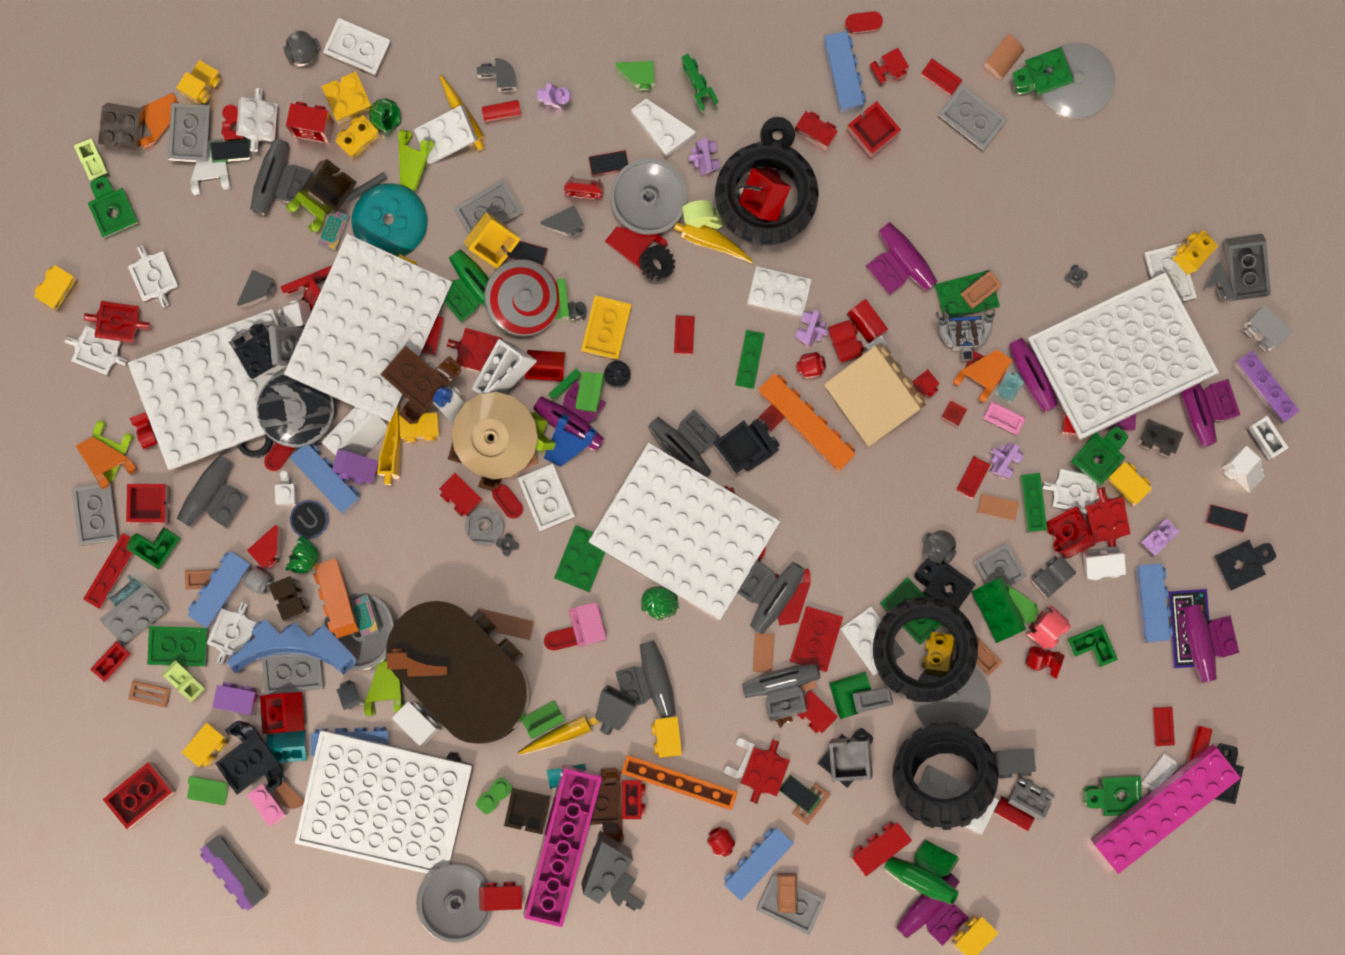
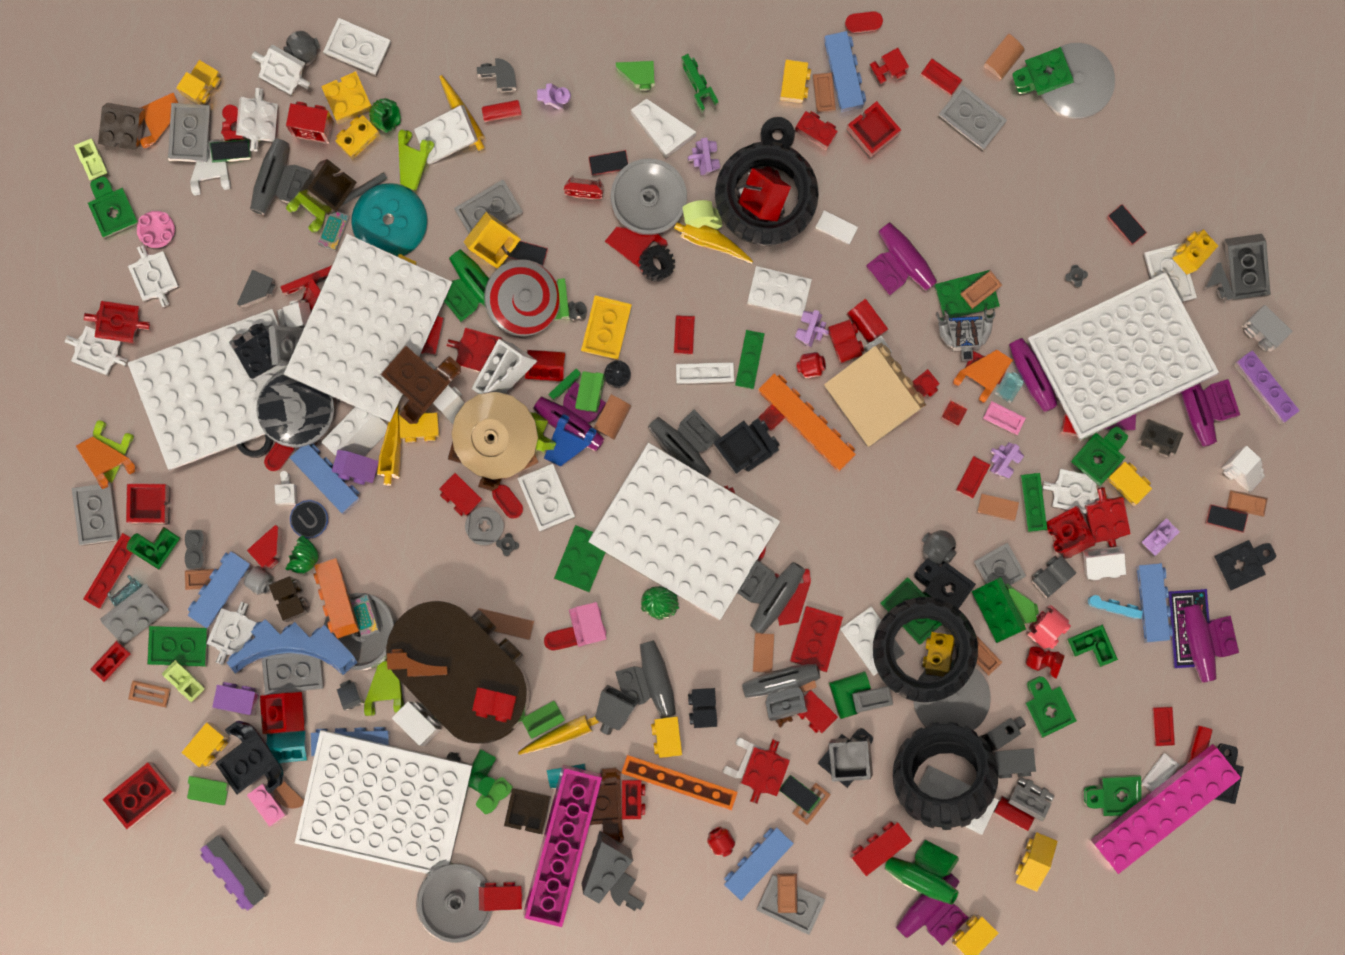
yellow brick [34,264,77,311] -> none
red leg [129,412,158,450] -> none
dark grey plate [177,455,248,528] -> none
blue piece [433,387,453,407] -> none
dark grey slope [540,205,585,237] -> none
white brick [1247,416,1288,460] -> none
none -> bright pink dish [137,211,175,248]
none -> dark grey brick [185,530,207,570]
none -> white plate [251,44,311,95]
none -> green brick [468,749,496,797]
none -> red brick [472,687,517,722]
none -> nougat brick [594,394,632,440]
none -> white plate [676,363,734,384]
none -> black piece [688,688,717,729]
none -> yellow brick [780,60,811,103]
none -> nougat tile [813,73,836,113]
none -> white tile [815,210,858,245]
none -> dark grey torso [979,716,1026,752]
none -> yellow brick [1015,832,1058,892]
none -> green plate [1025,676,1077,738]
none -> medium azure plate [1087,595,1143,619]
none -> black tile [1107,204,1147,245]
none -> nougat tile [1227,490,1268,517]

